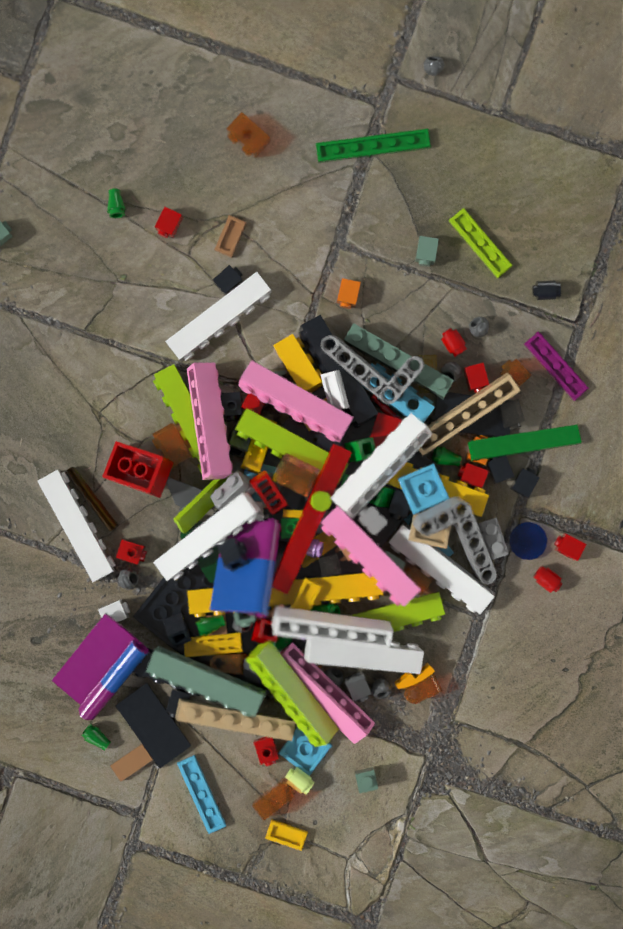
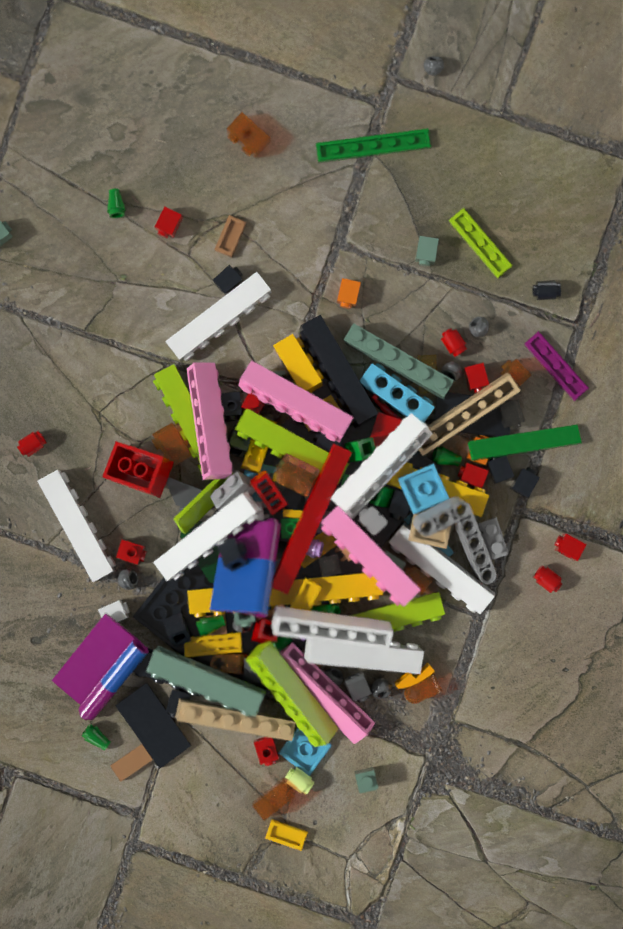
dark brown axle [65,467,118,531] -> none
medium azure tile [177,755,226,834] -> none
lime tile [311,491,331,511] -> none
light grey beam [321,335,425,404] -> none
white tile [321,370,349,410] -> none
clear blue tile [509,522,548,560] -> none
none -> red brick [17,430,47,457]

